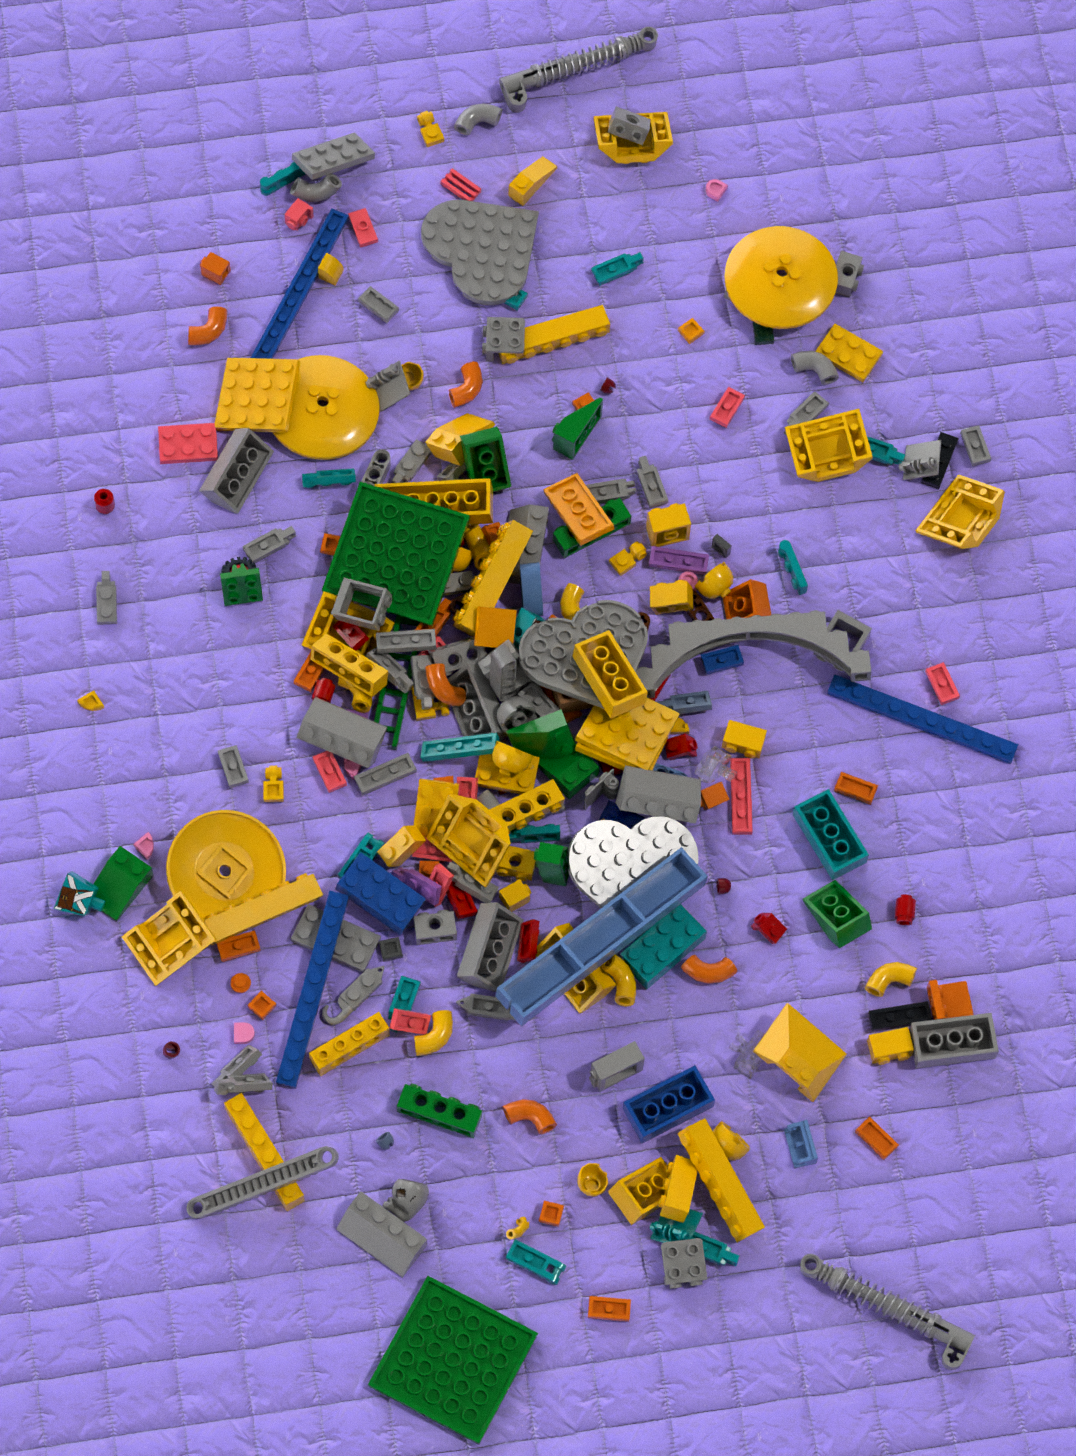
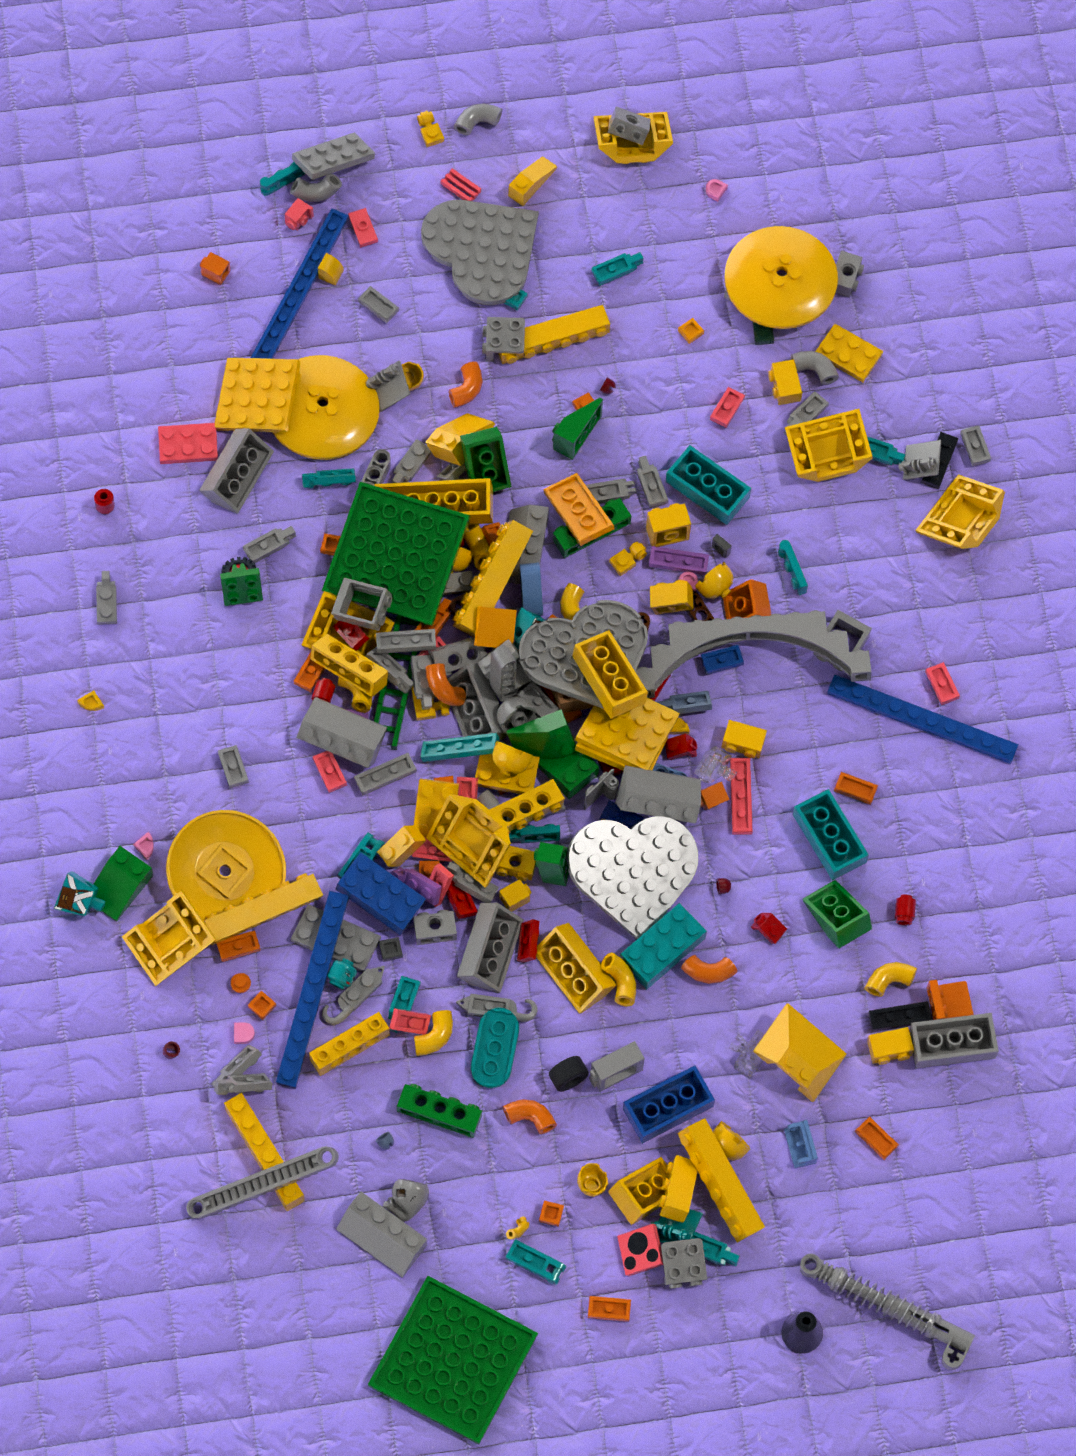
orange cylinder [188,306,227,345] -> none
yellow plate [263,765,284,802] -> none
bright pink tile [344,758,362,780] -> none
medium blue piece [495,847,708,1027] -> none
light grey piece [499,27,658,113] -> none
none -> teal head [327,958,357,990]
none -> teal tile [471,1007,519,1089]
none -> black tyre [549,1056,589,1092]
none -> coral tile [617,1224,663,1276]
none -> teal brick [665,445,751,525]
none -> yellow brick [768,359,802,405]
none -> black cone [781,1311,823,1354]

